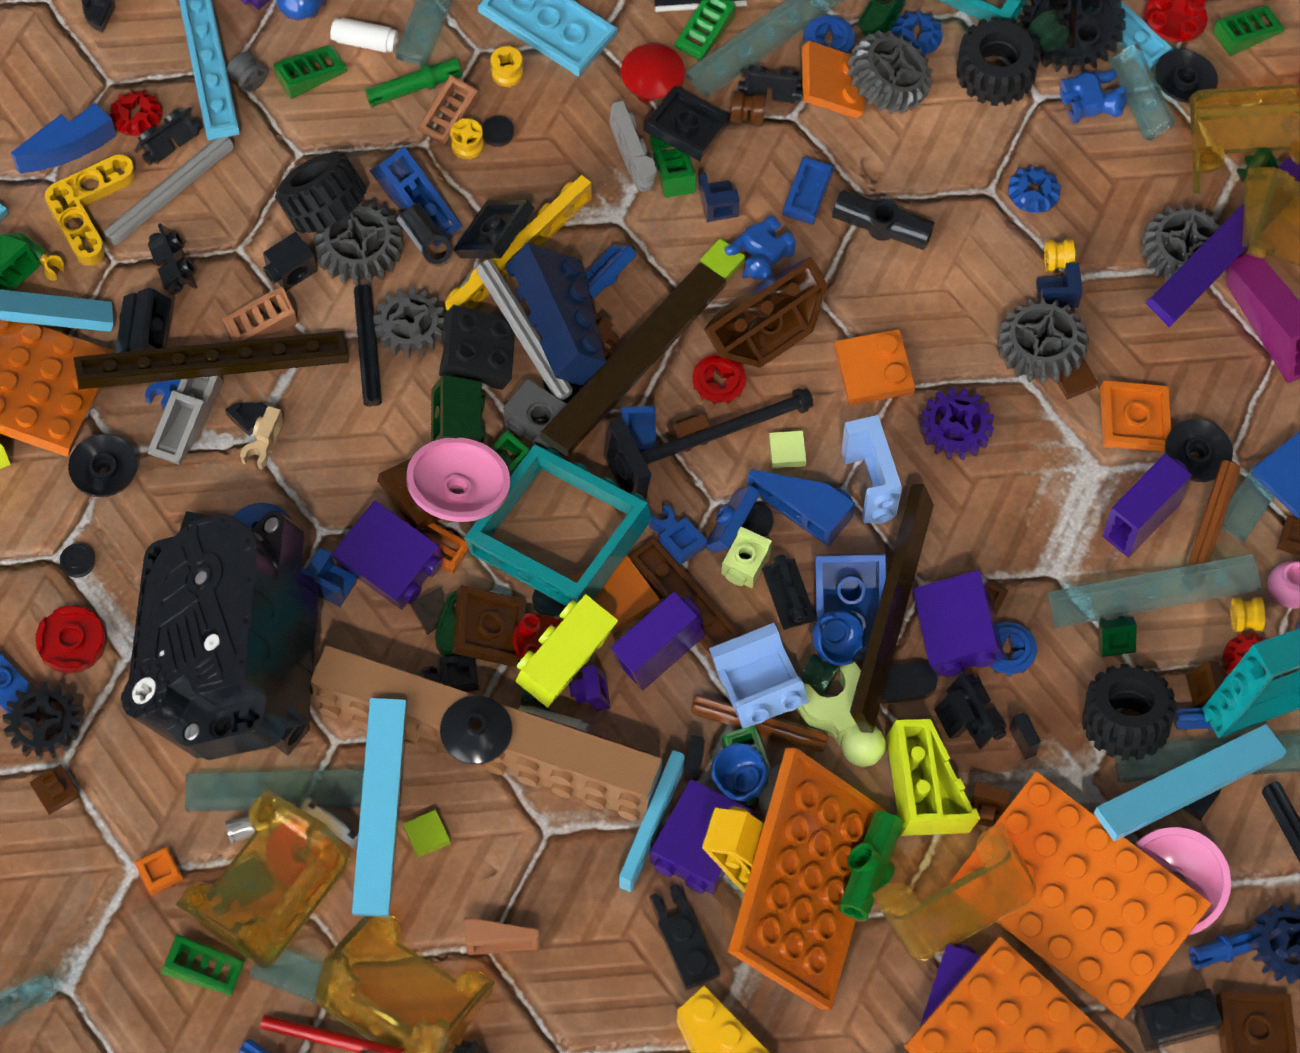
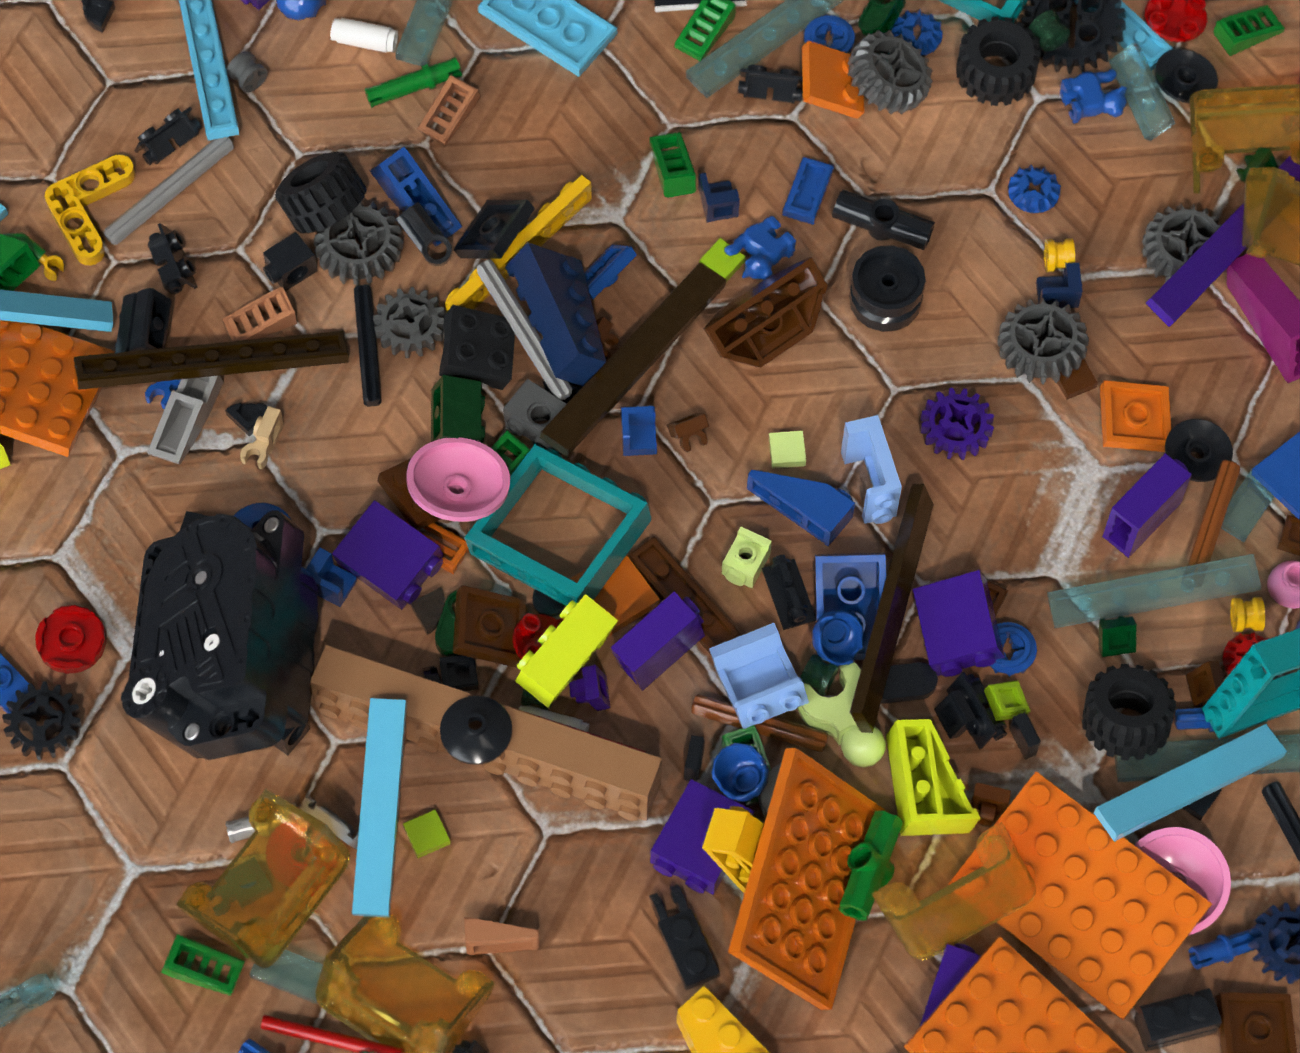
blue slope [11,103,116,174] -> none
reddish brown tile [30,764,80,815] -> none
black piece [60,544,95,578] -> none
black dish [68,434,137,497] -> none
red gear [109,89,162,136] -> none
orange tile [134,846,183,896] -> none
clear light blue tile [185,769,401,812] -> none
green slope [273,45,347,99] -> none
yellow wheel [451,118,484,160] -> none
black piece [482,116,514,147] -> none
yellow wheel [491,46,523,87] -> none
black tile [603,388,814,499] -> none
light grey hinge [608,101,657,193] -> none
medium azure tile [619,750,685,892] -> none
red dish [621,44,685,103] -> none
black plate [643,85,731,161] -> none
blue plate [649,504,708,565] -> none
red gear [692,354,746,405] -> none
blue plate [707,485,759,553] -> none
reddish brown wheel [730,90,766,126] -> none
black piece [742,504,774,537] -> none
orange plate [834,329,915,405] -> none
none -> black wheel [849,245,926,332]
none -> lime tile [984,680,1031,721]

